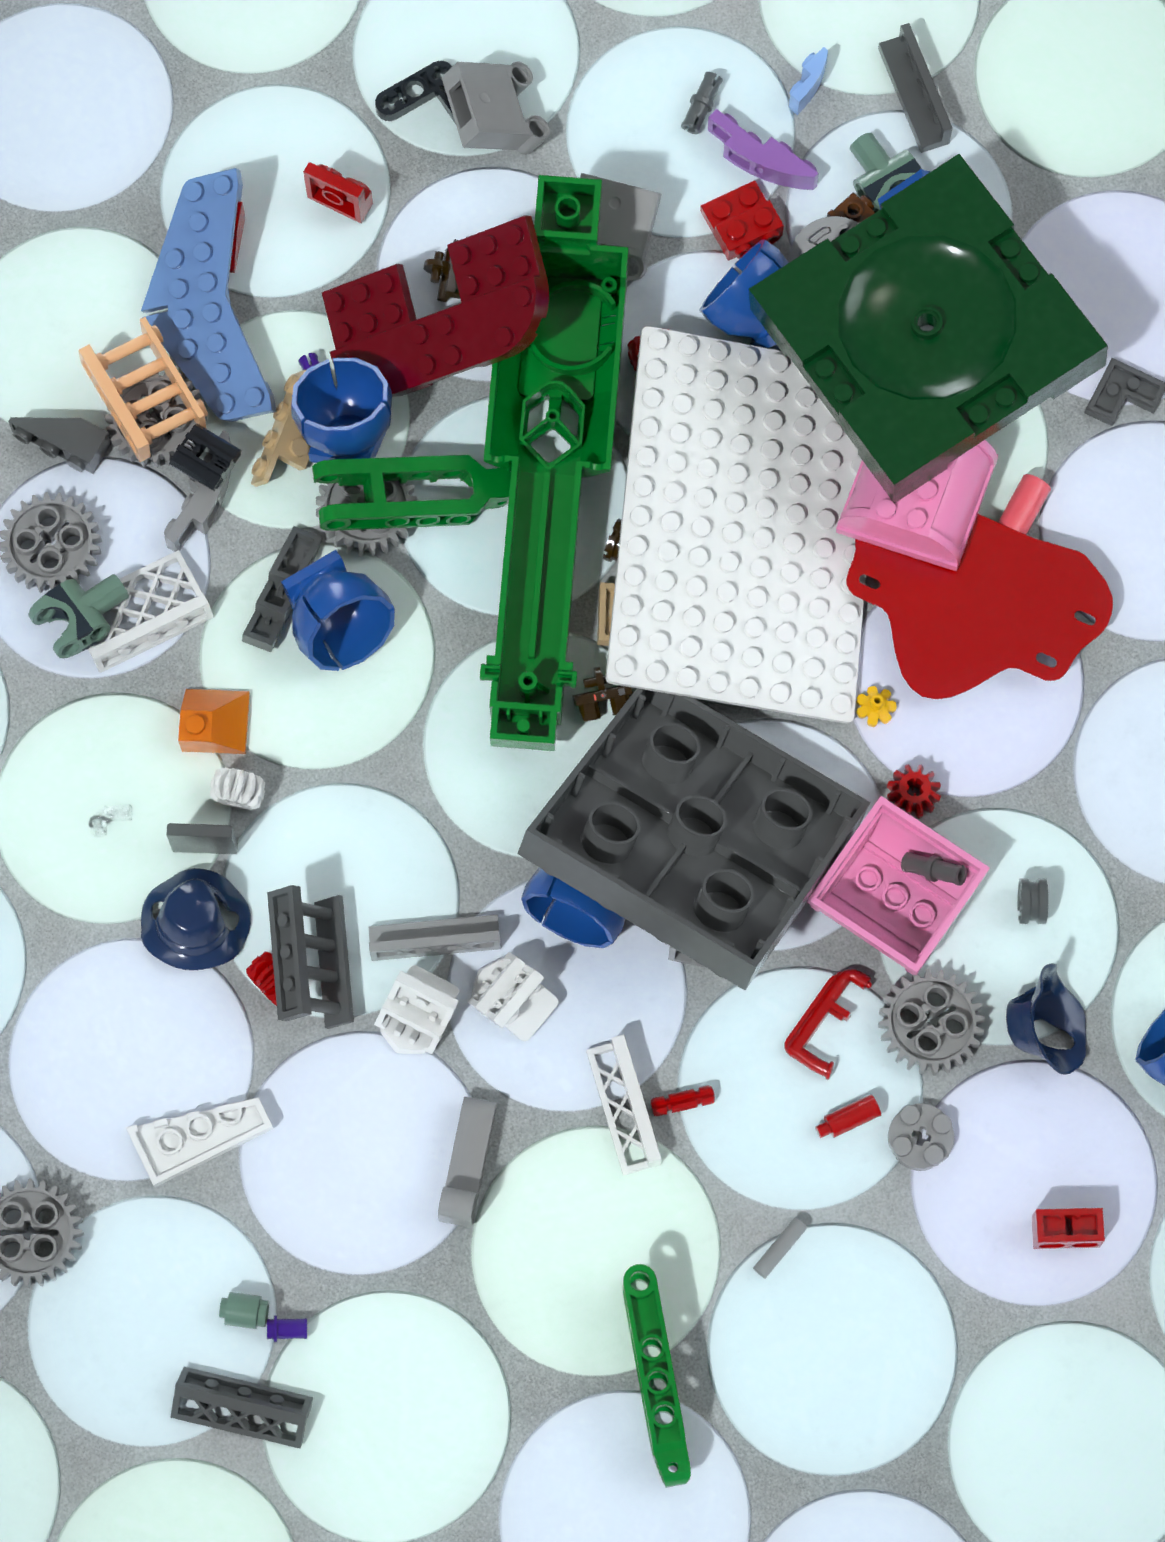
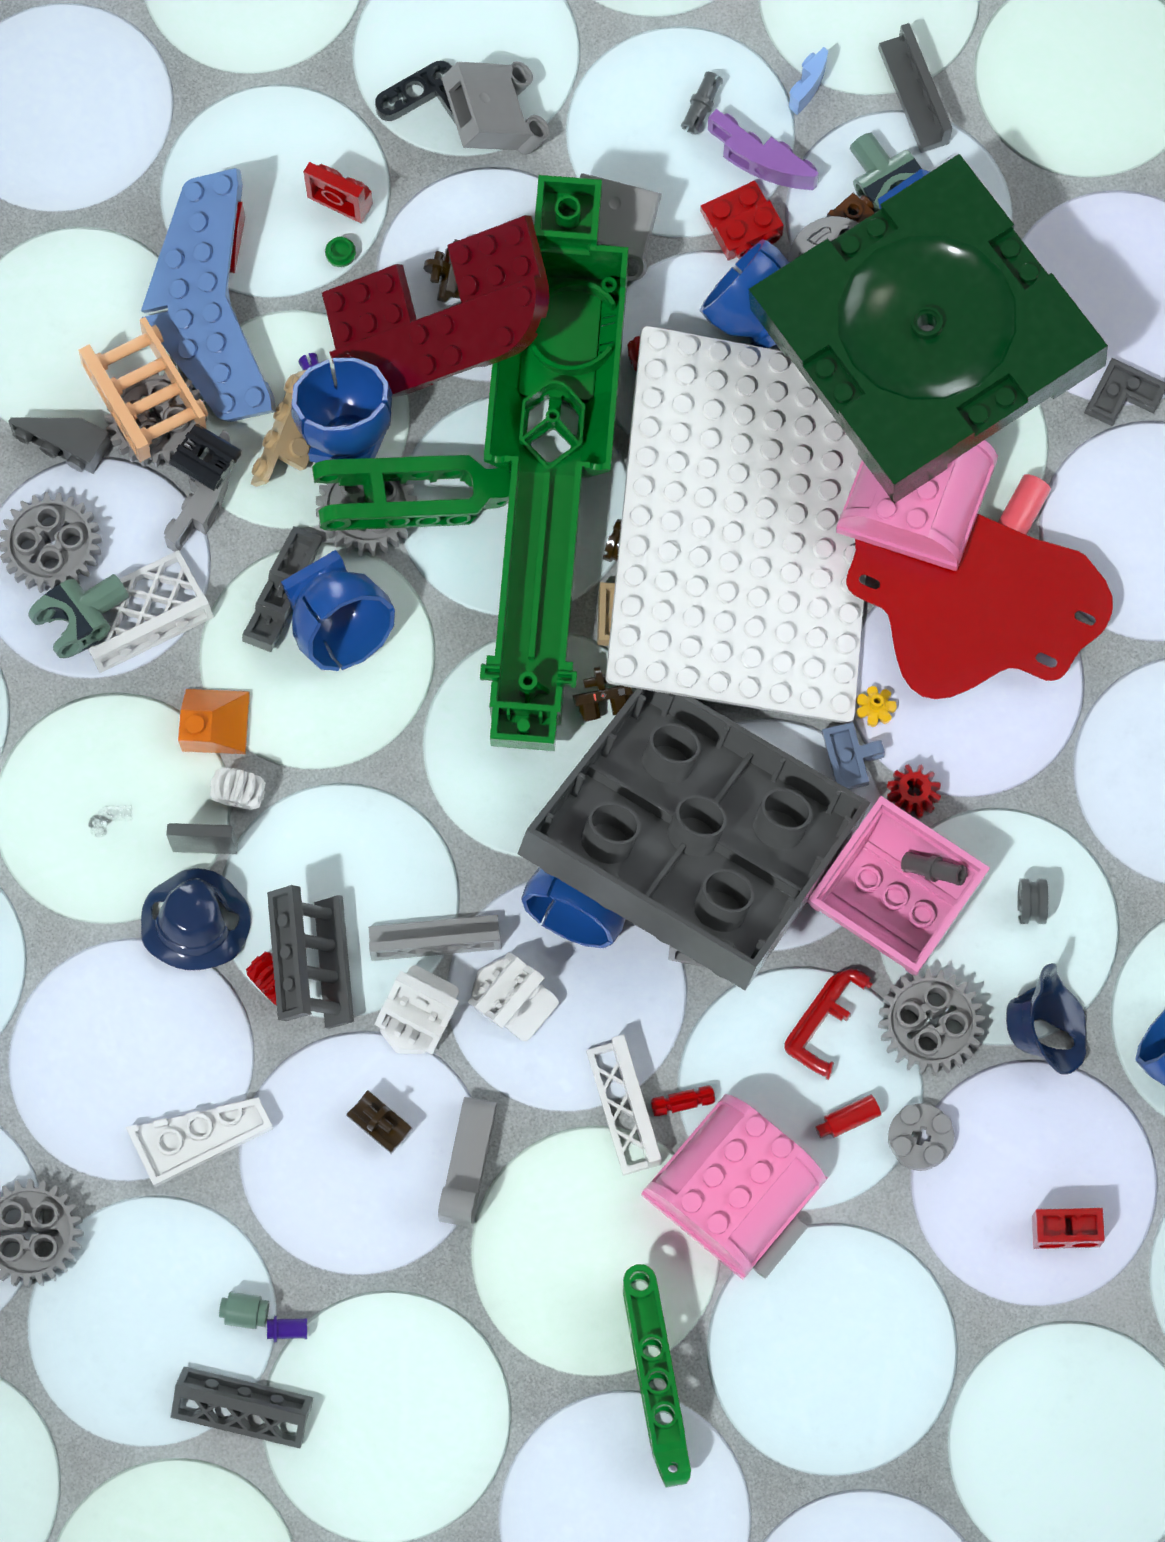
none -> green plate [325,237,356,267]
none -> dark brown hips [346,1090,413,1154]
none -> bright pink container [641,1094,828,1280]
none -> sand blue plate [822,722,885,790]

